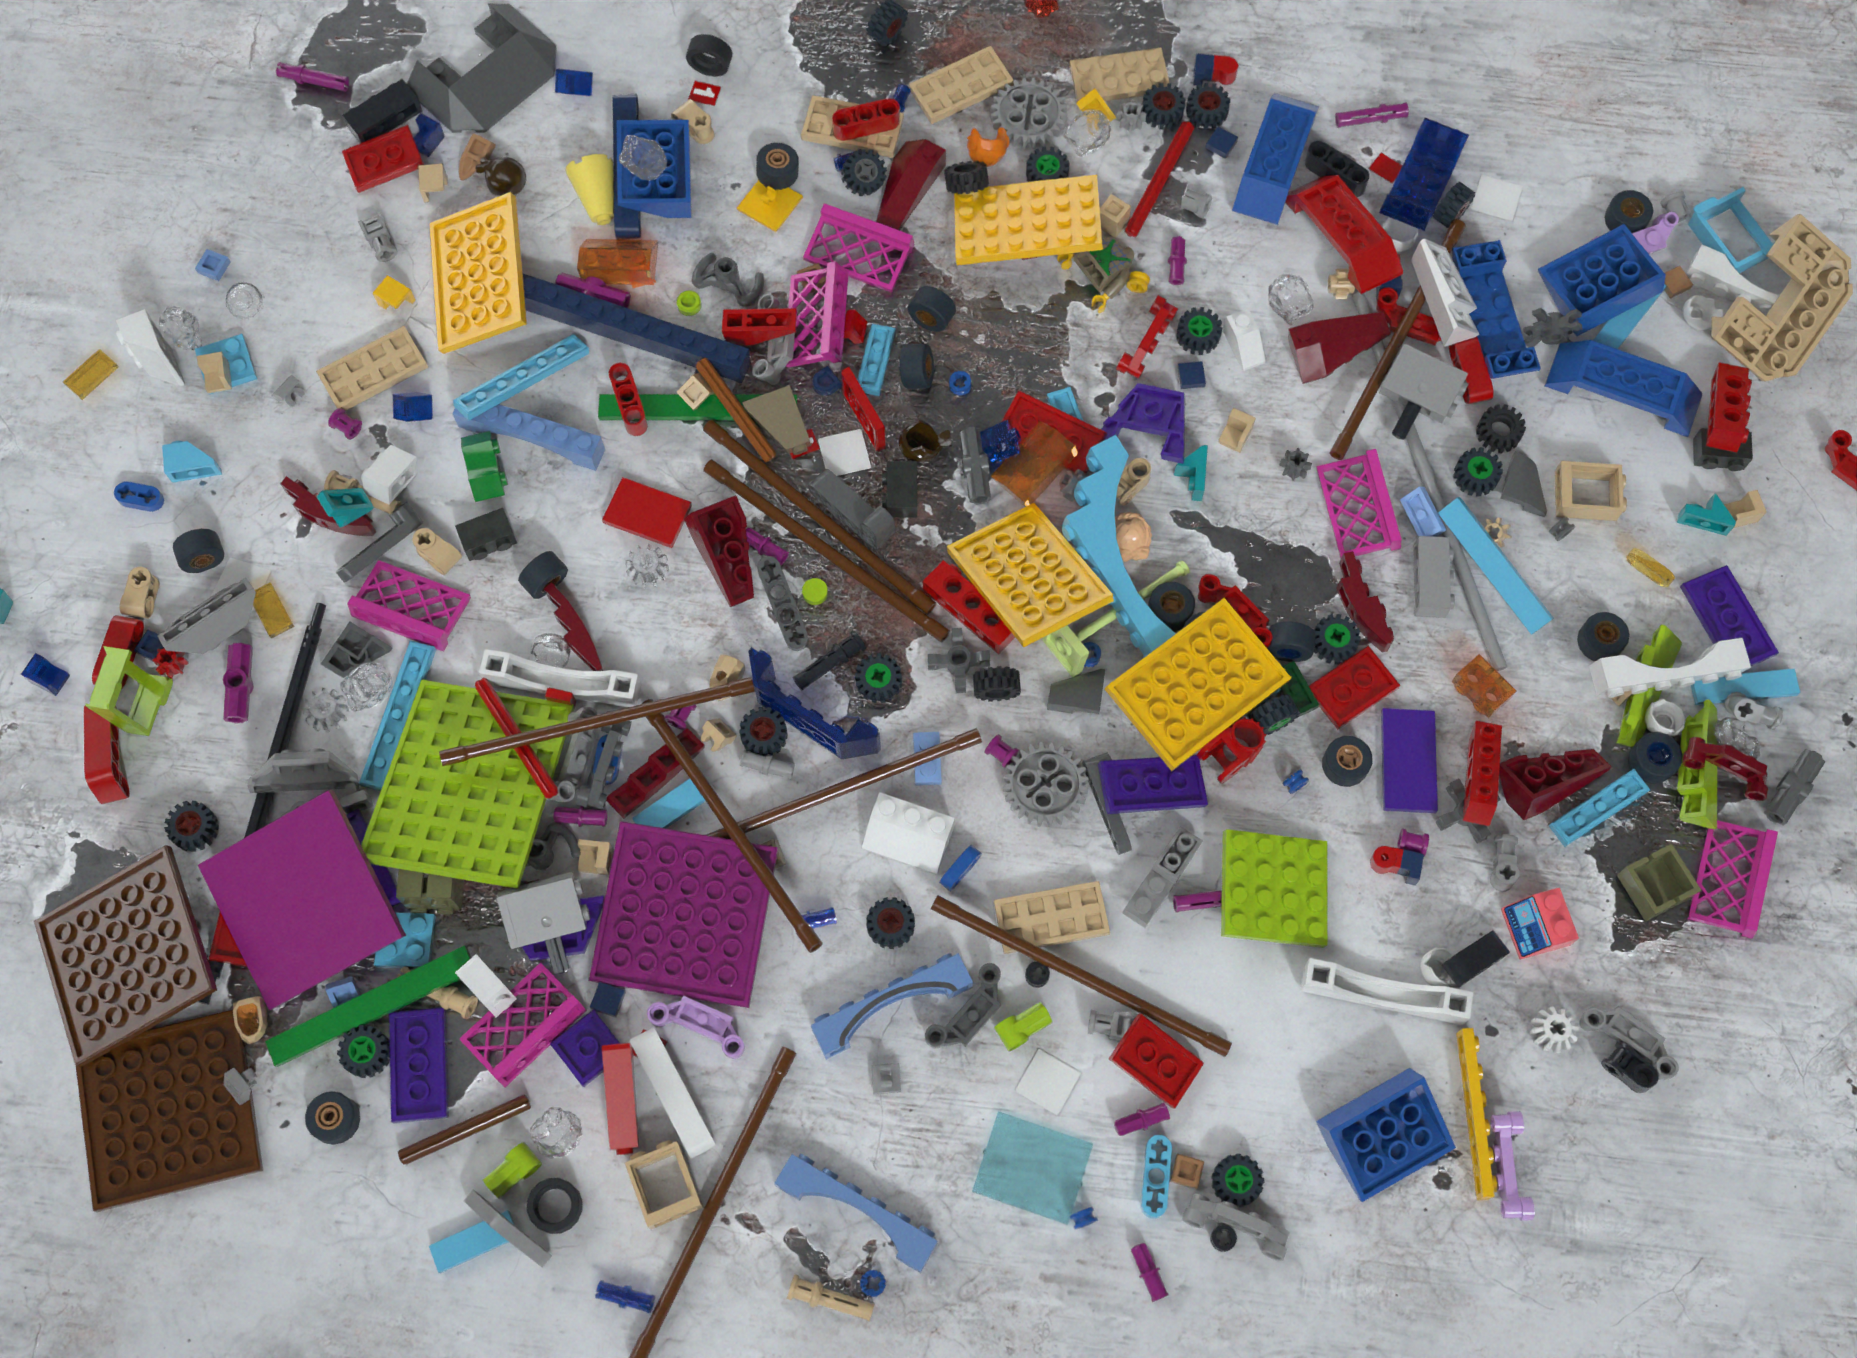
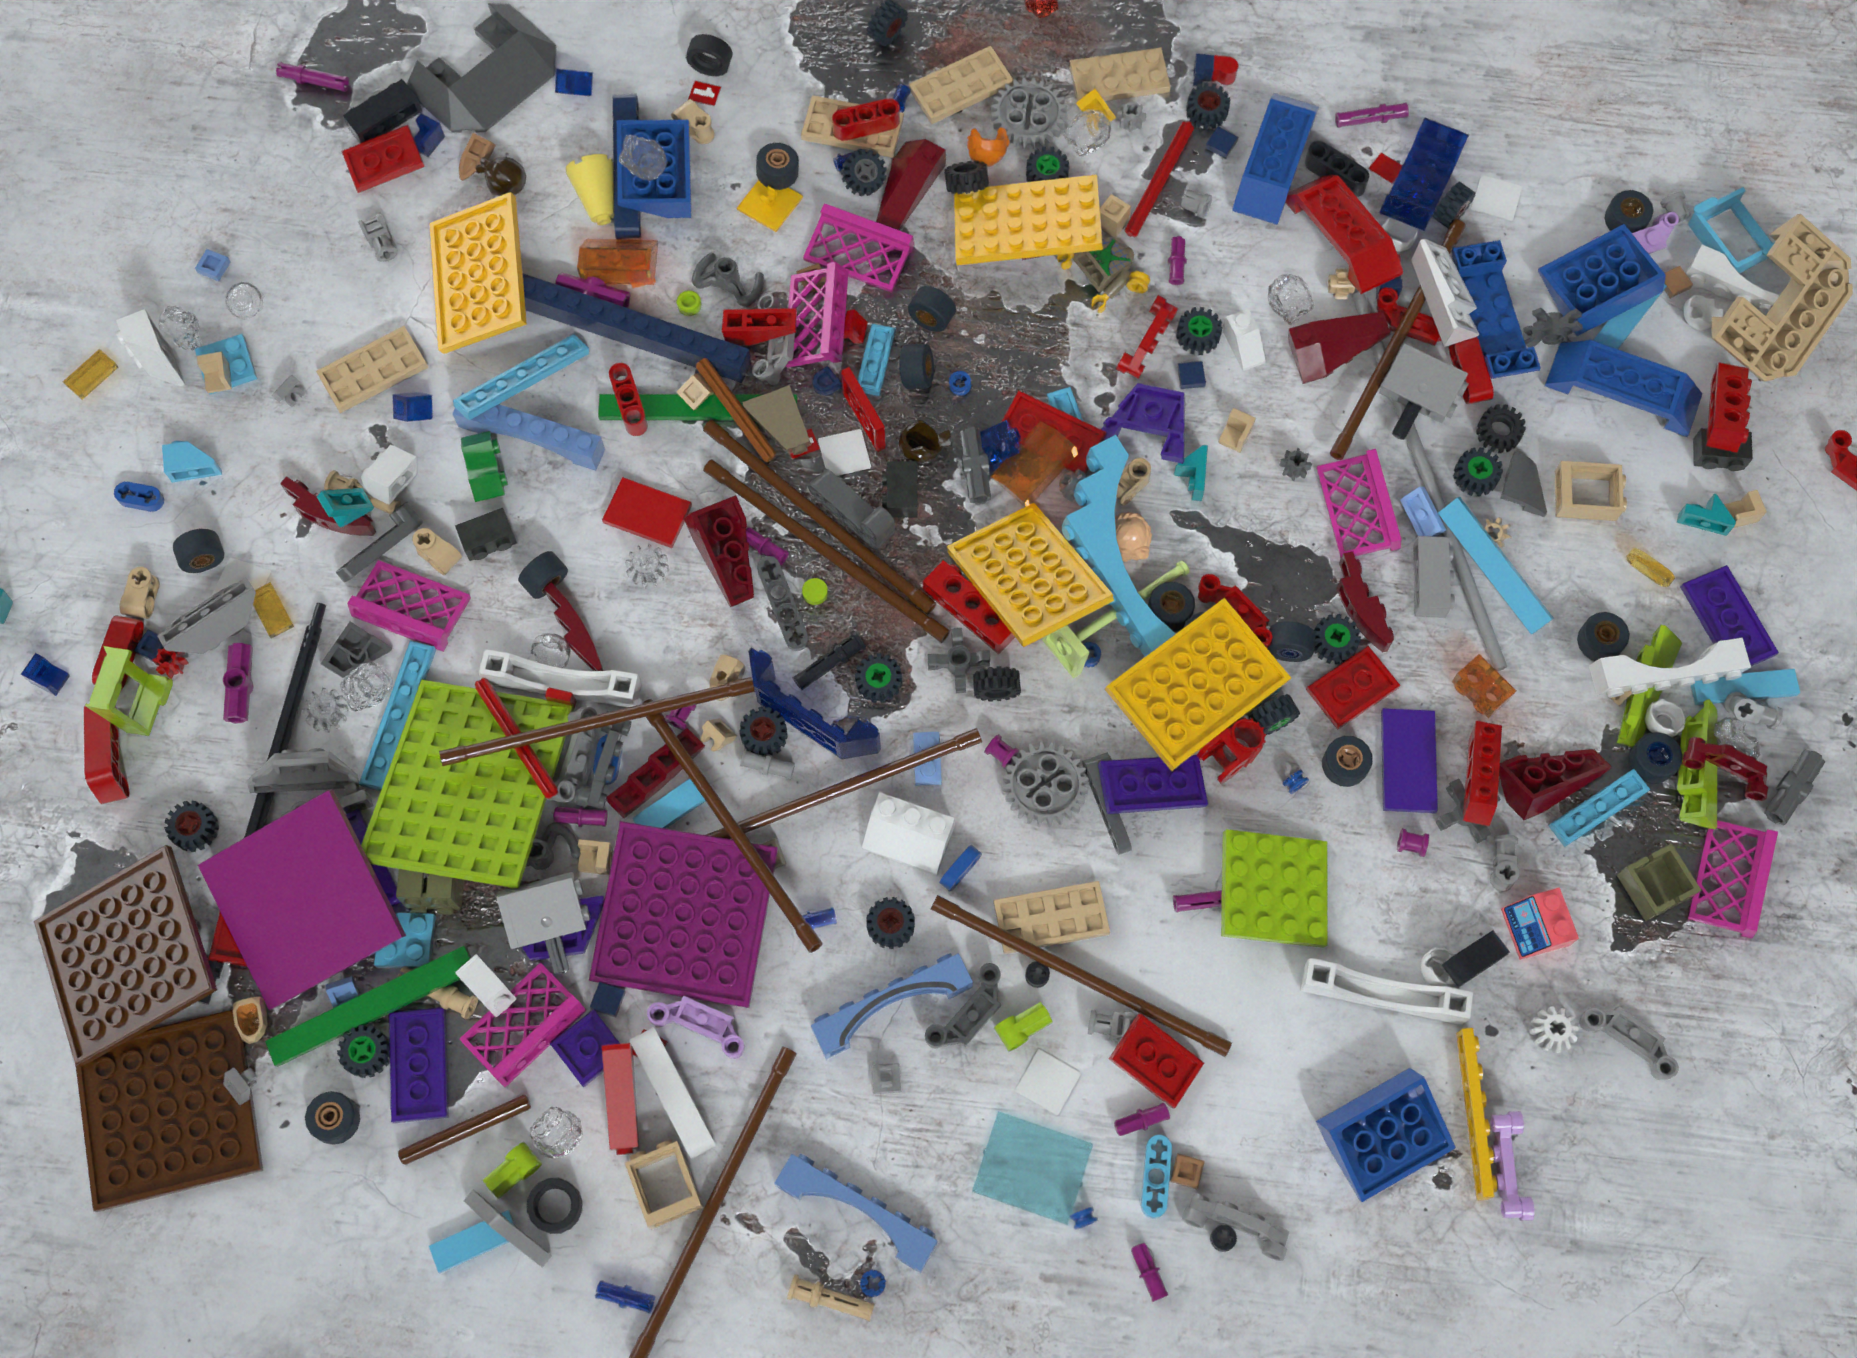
magenta bush [328,408,362,440] -> none
yellow panel [373,275,415,310] -> none
tan panel [419,163,448,202] -> none
dark grey slope [1047,669,1105,714] -> none
light grey slope [1122,826,1203,928] -> none
black wheel [1142,83,1185,130] -> none
black wheel [1211,1154,1264,1208] -> none
dark green plate [1280,661,1319,717] -> none
leg [1370,846,1424,886] -> none
dark grey bush [1549,517,1575,541] -> none
black piece [1601,1041,1659,1093] -> none

